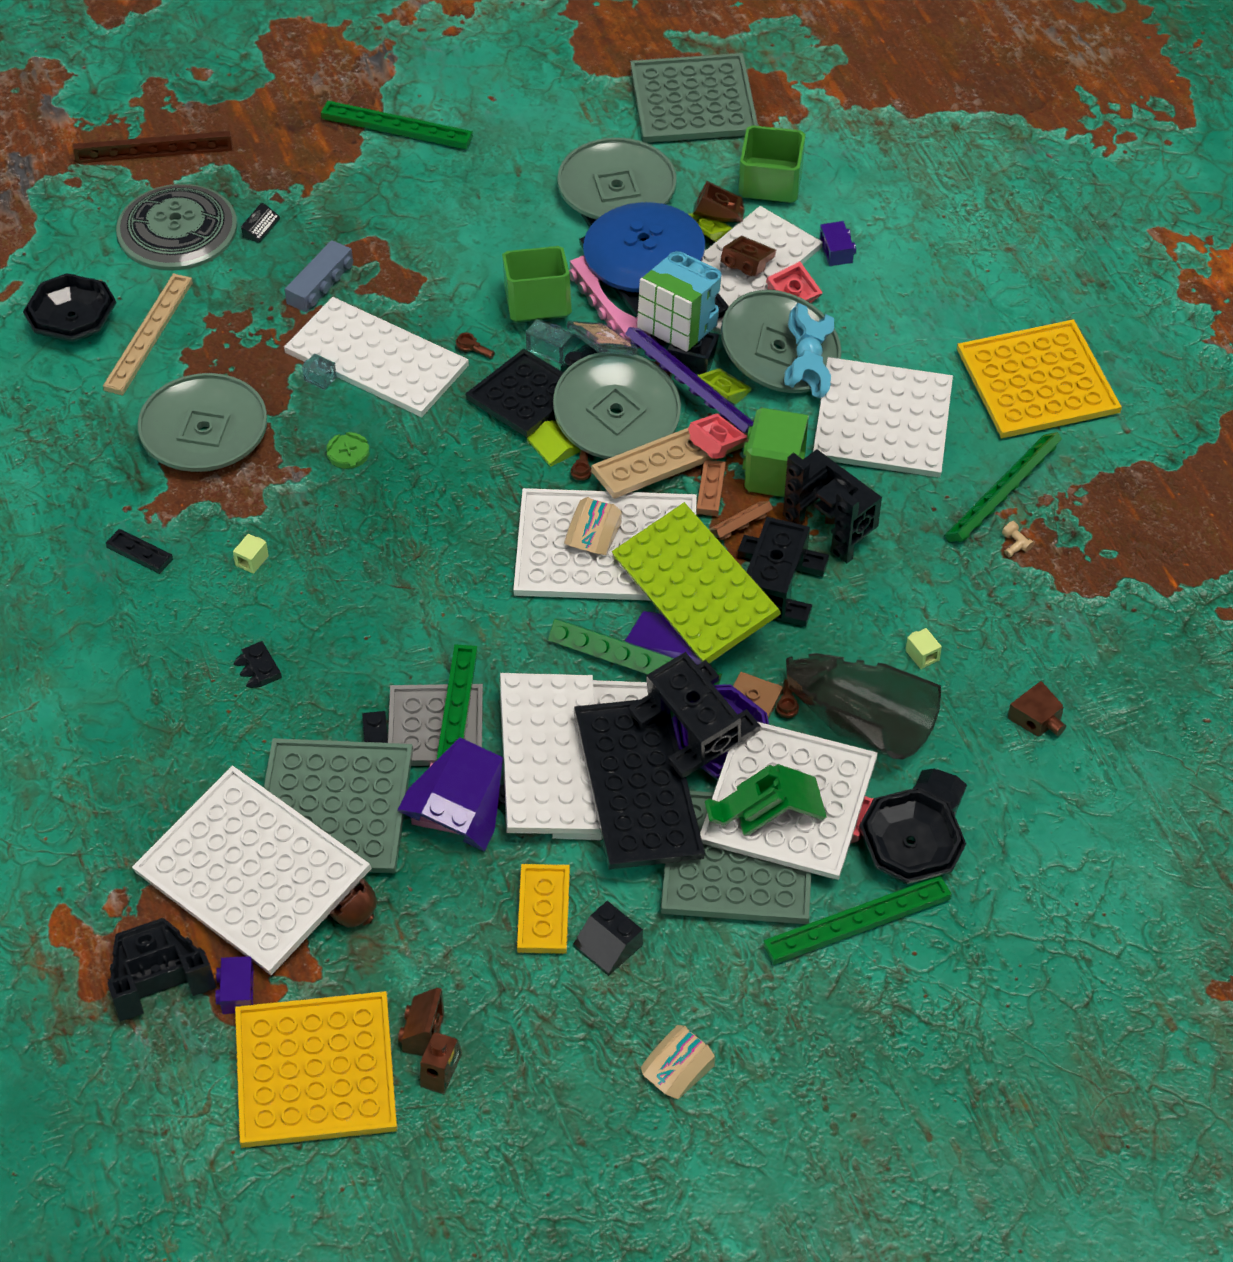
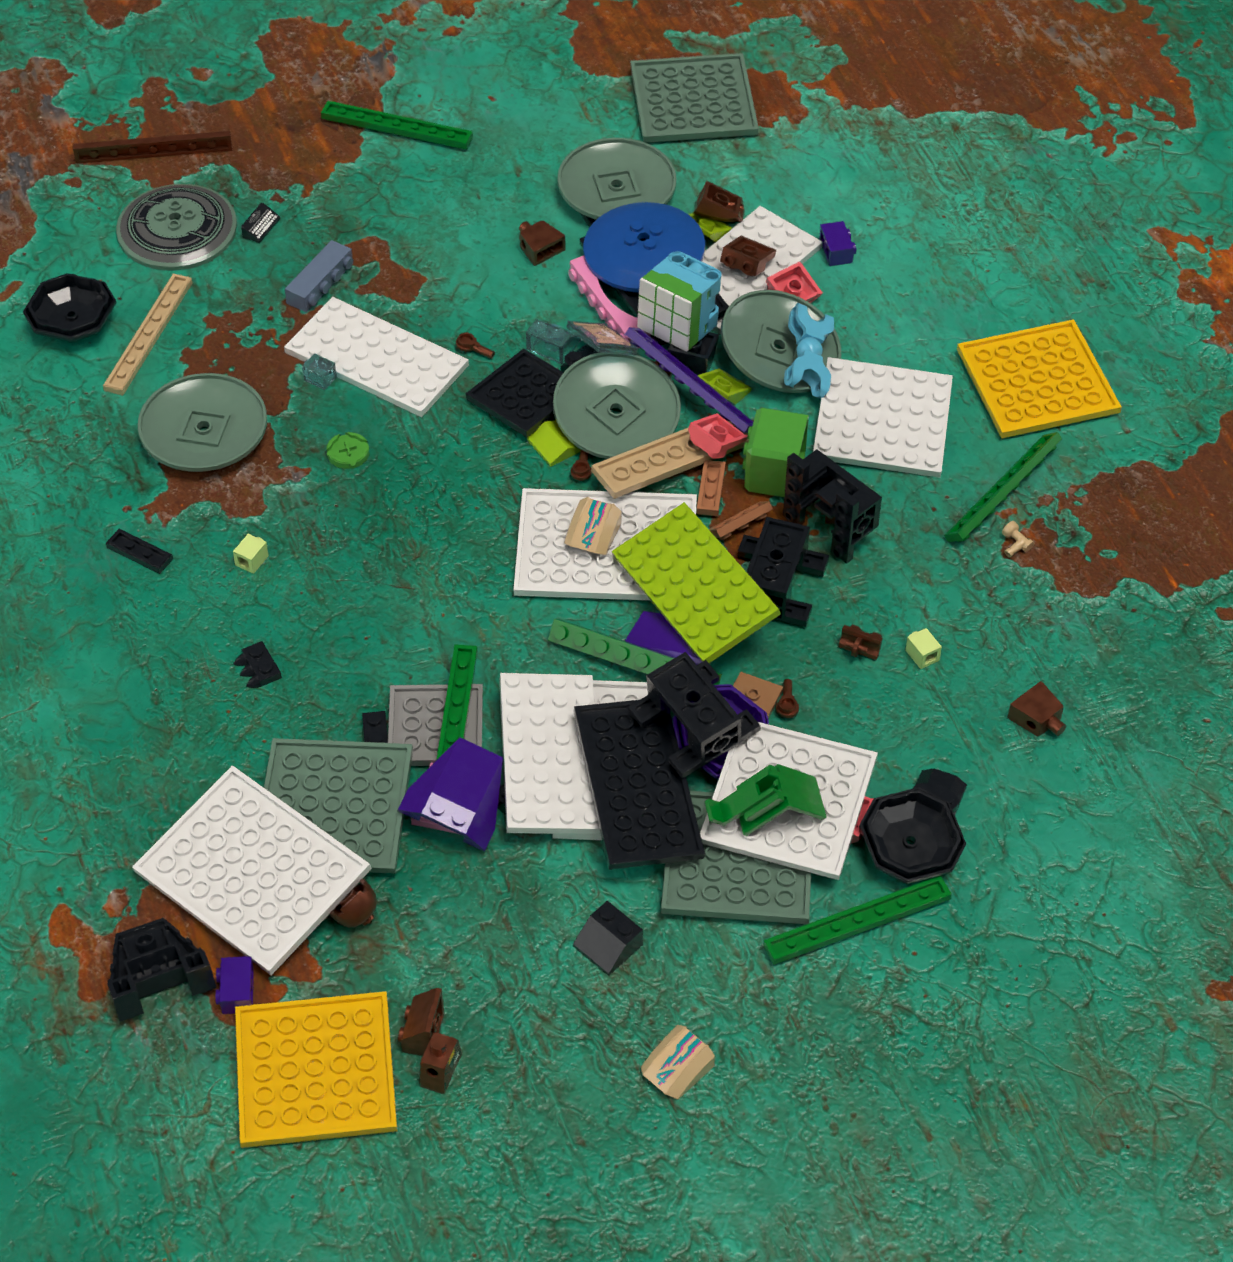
bright green plate [502,246,572,322] -> none
yellow plate [517,864,570,954] -> none
bright green plate [739,125,806,203] -> none
clear smoke windscreen [786,653,941,760] -> none
none -> copper torso [519,221,566,266]
none -> copper hips [838,624,883,660]

